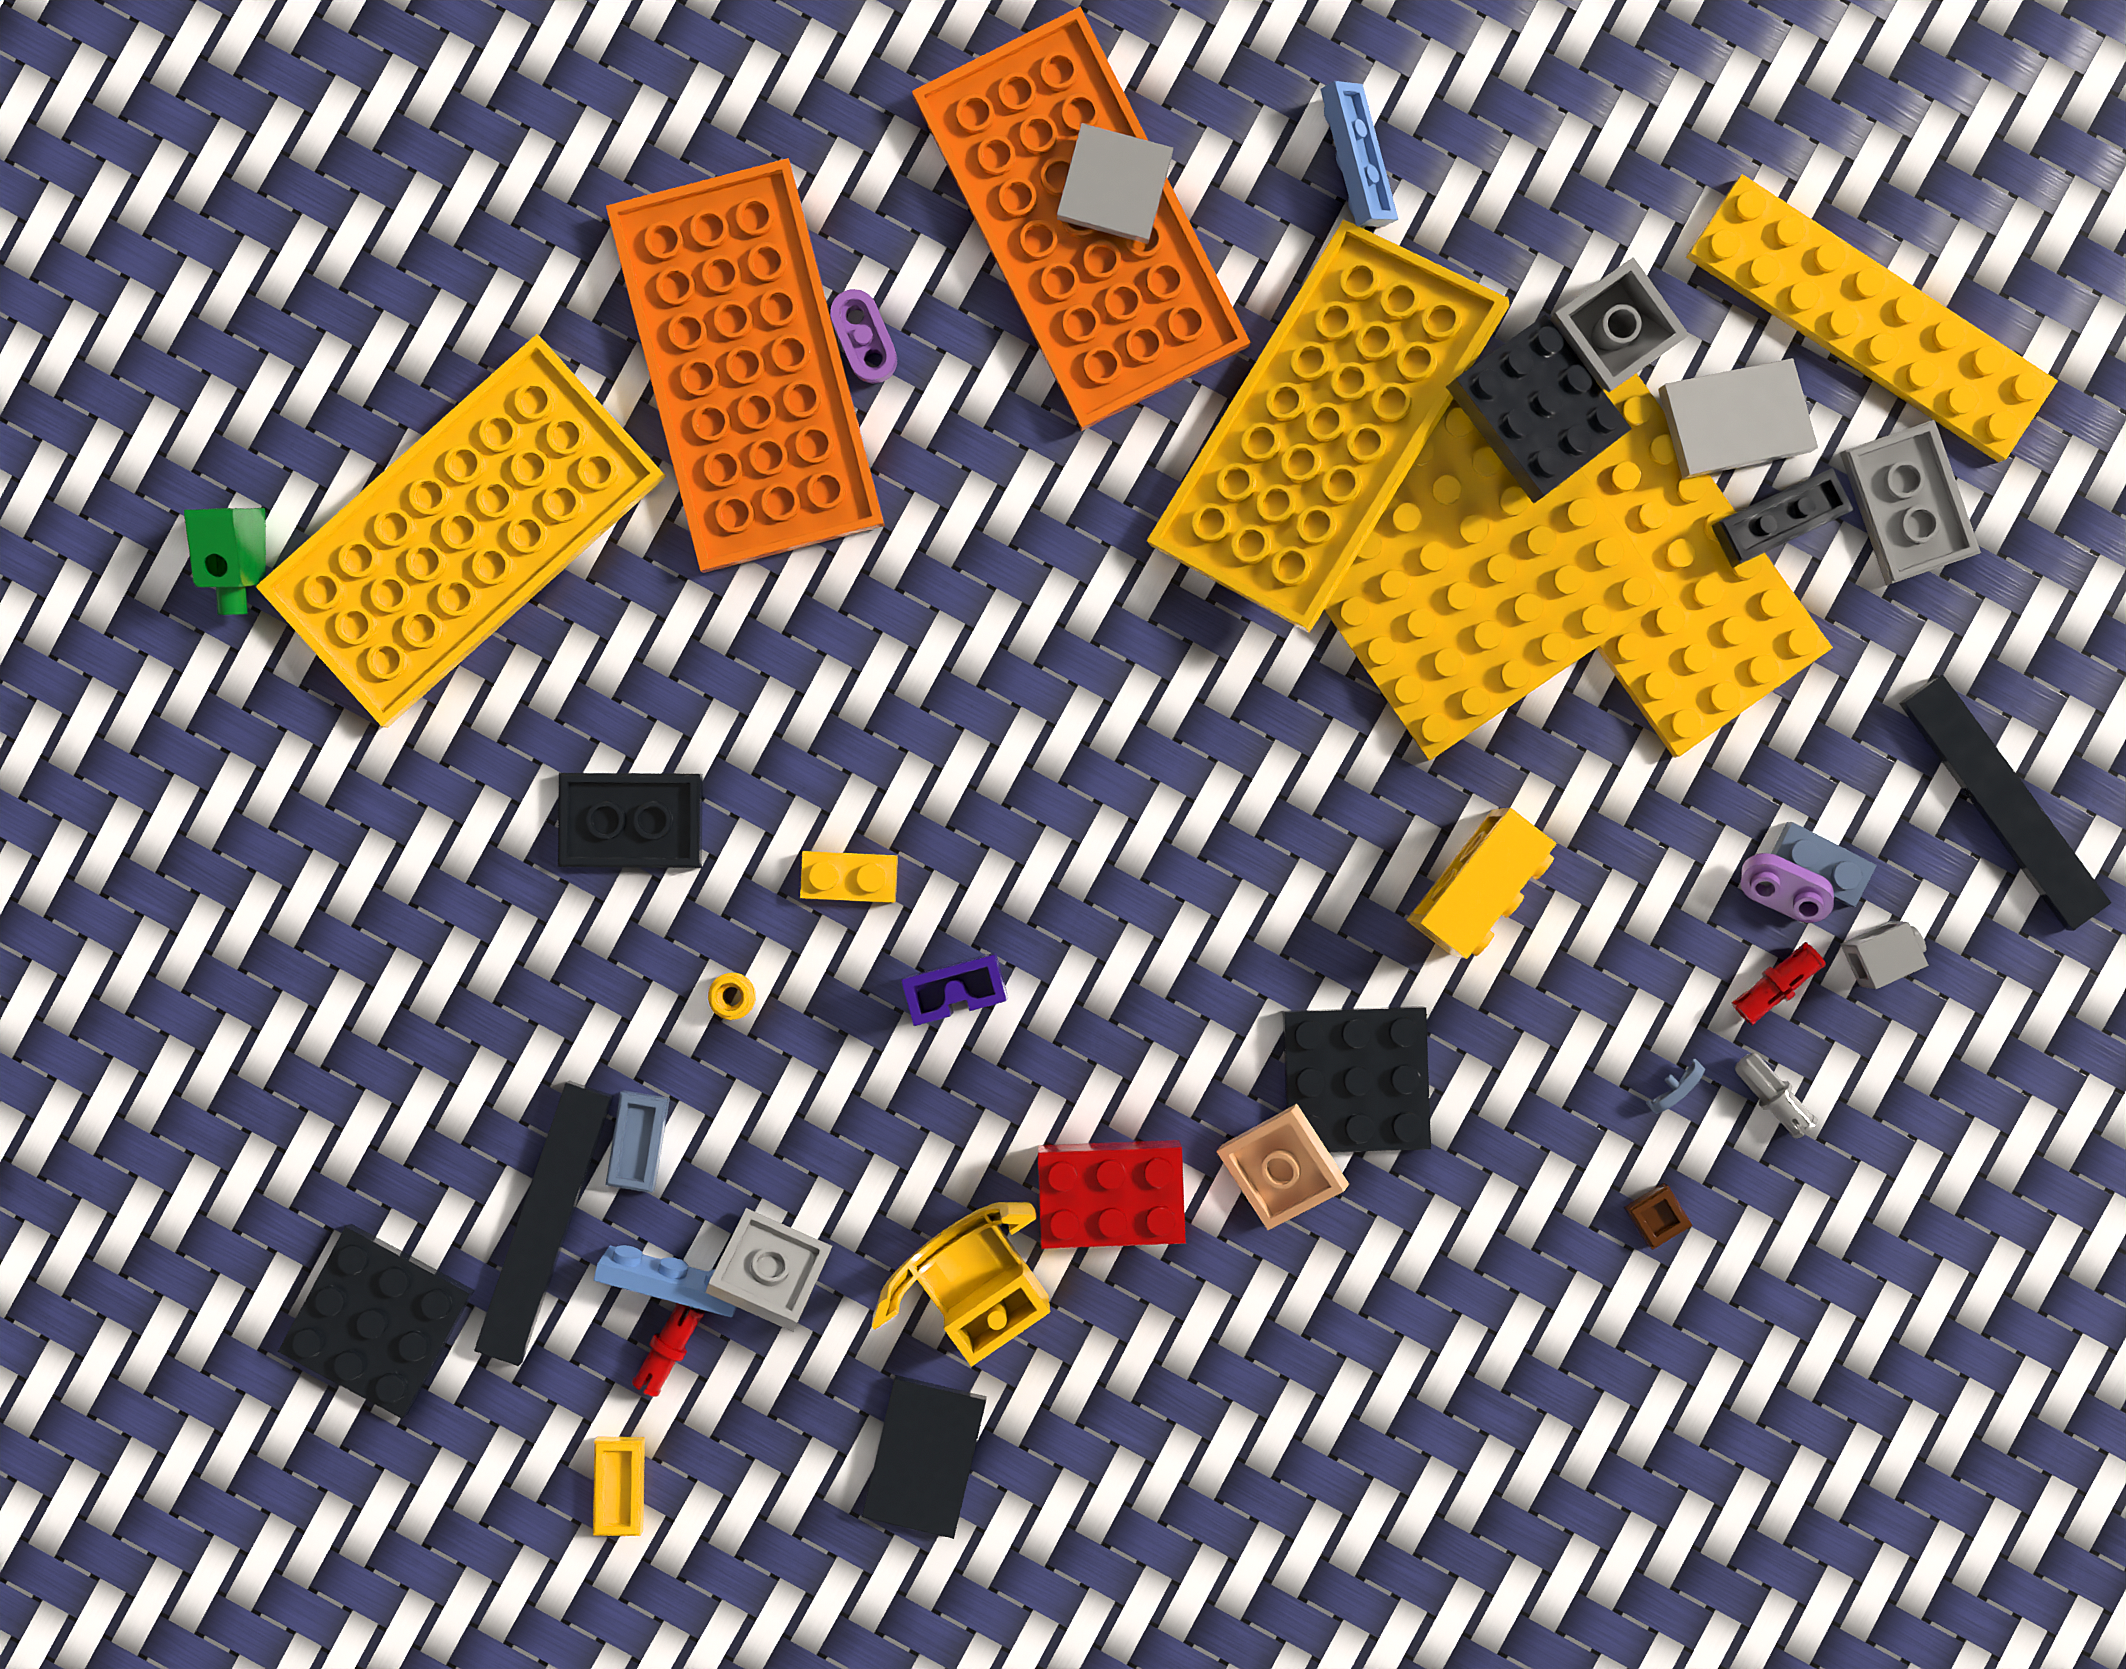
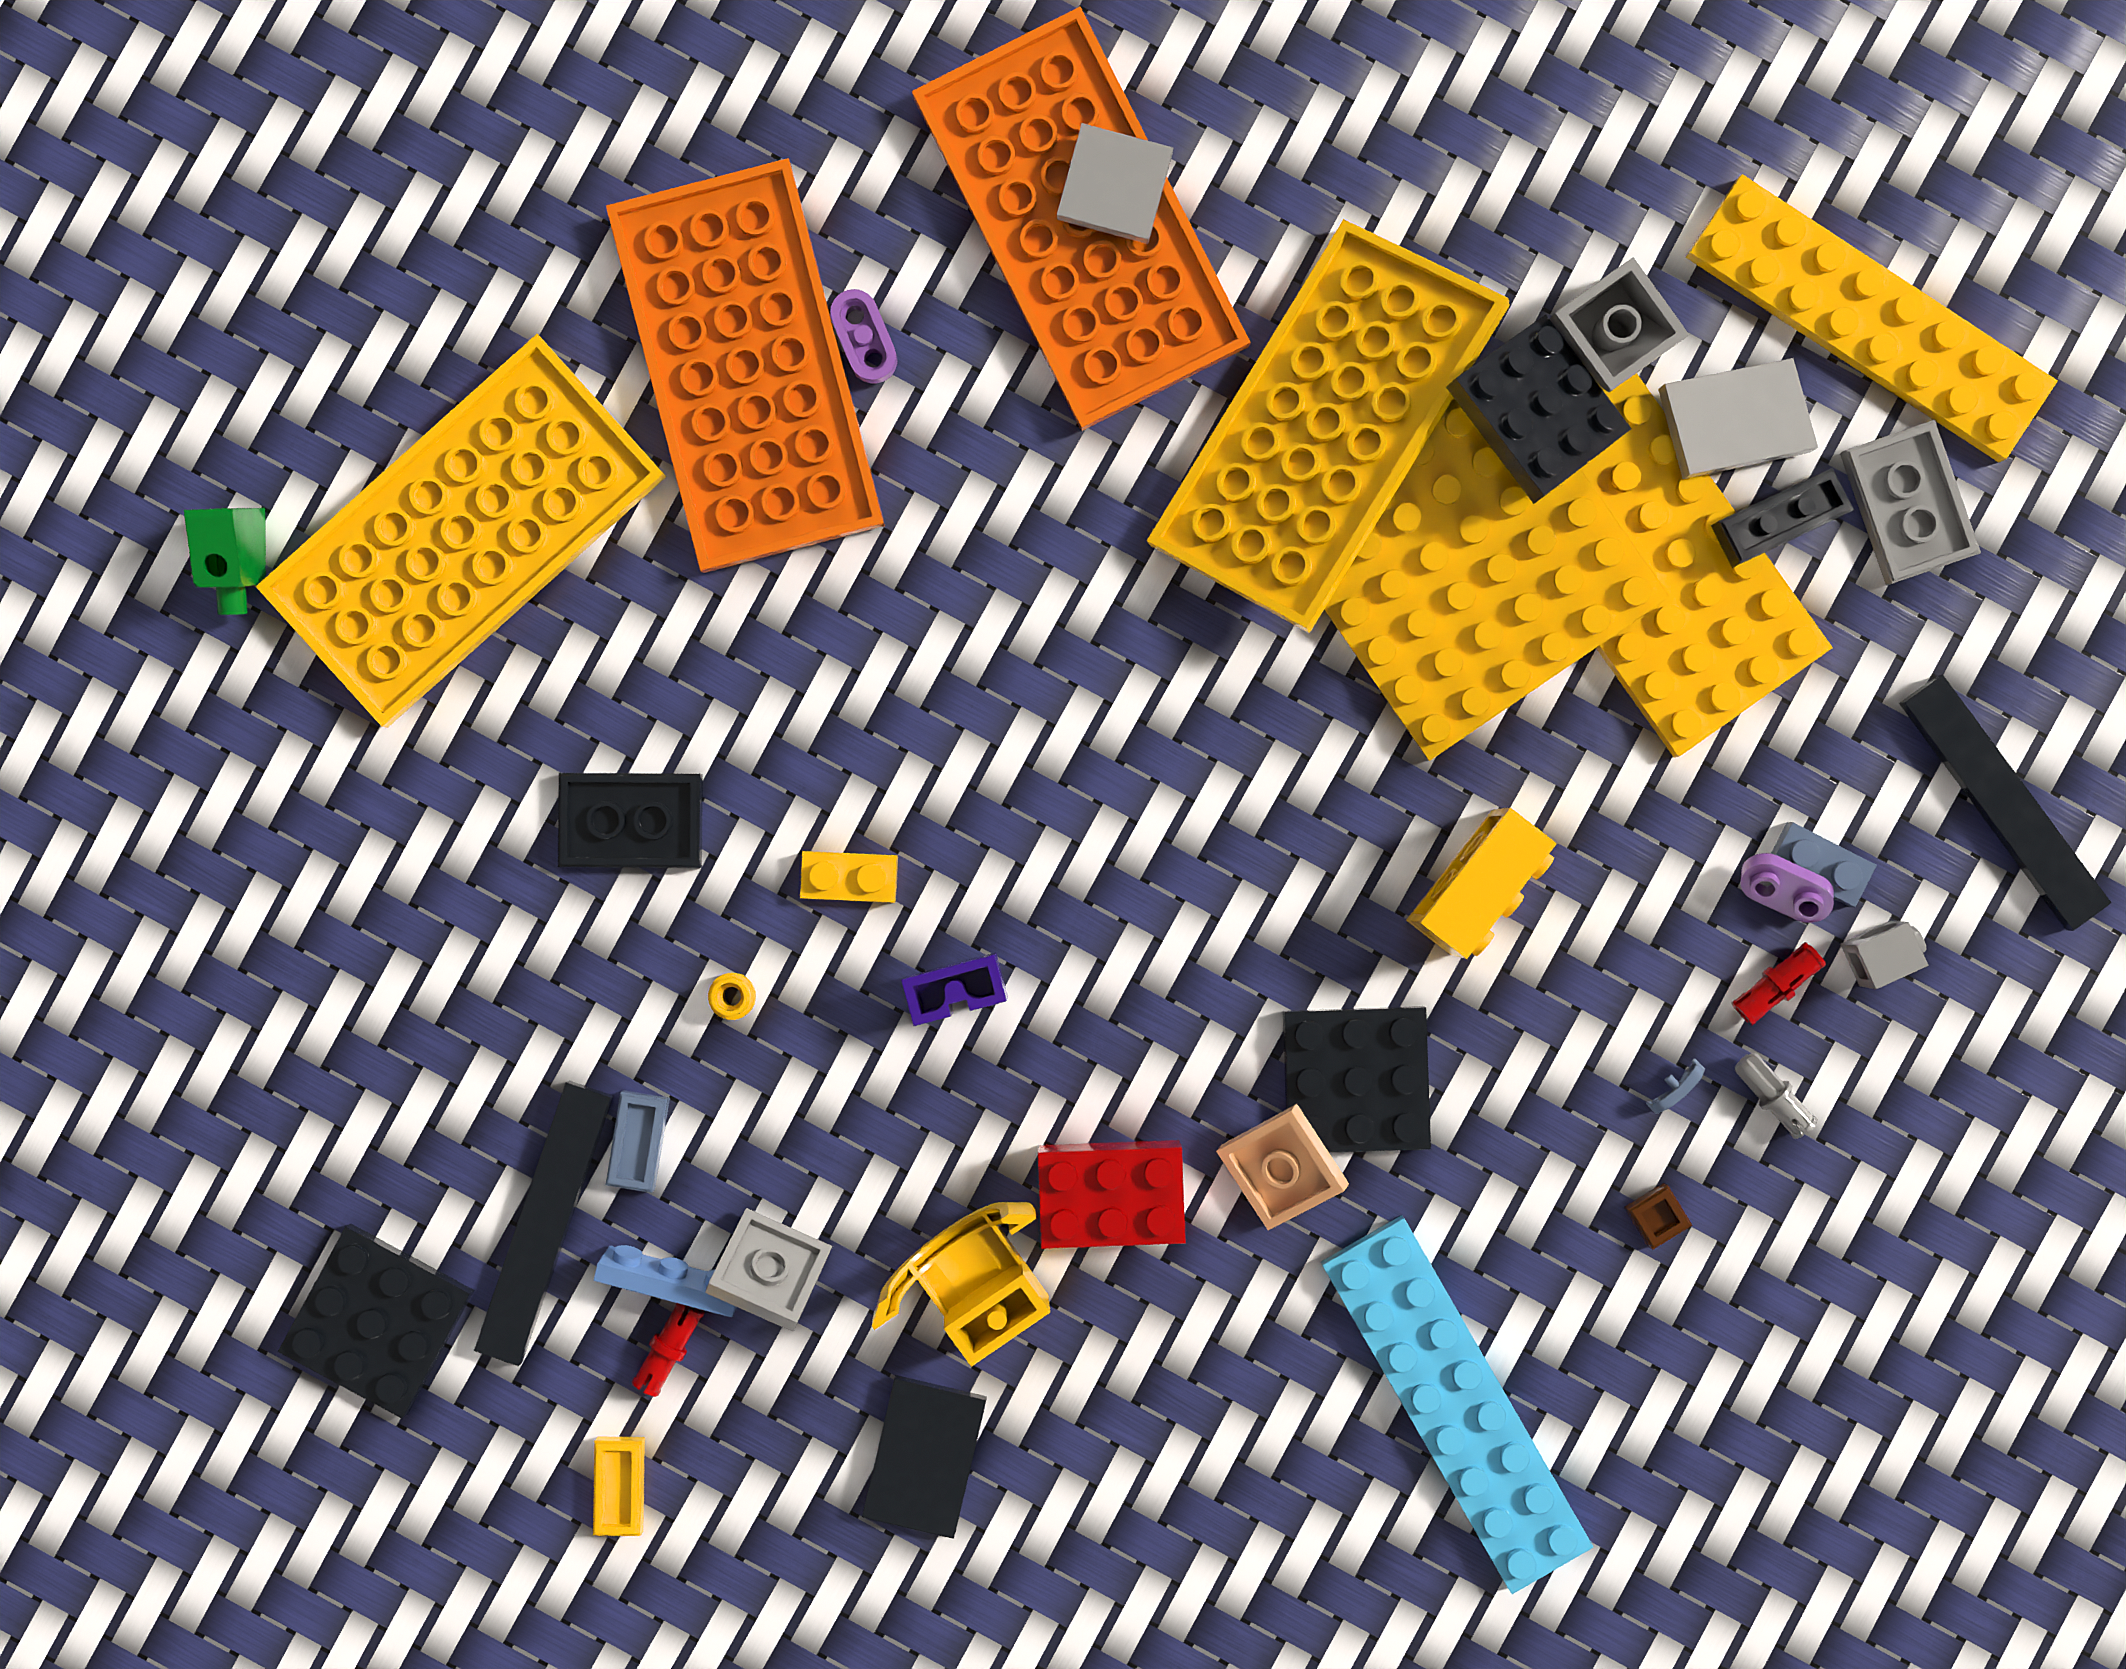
medium blue plate [1320,81,1399,227] -> none
none -> medium azure plate [1321,1215,1594,1594]

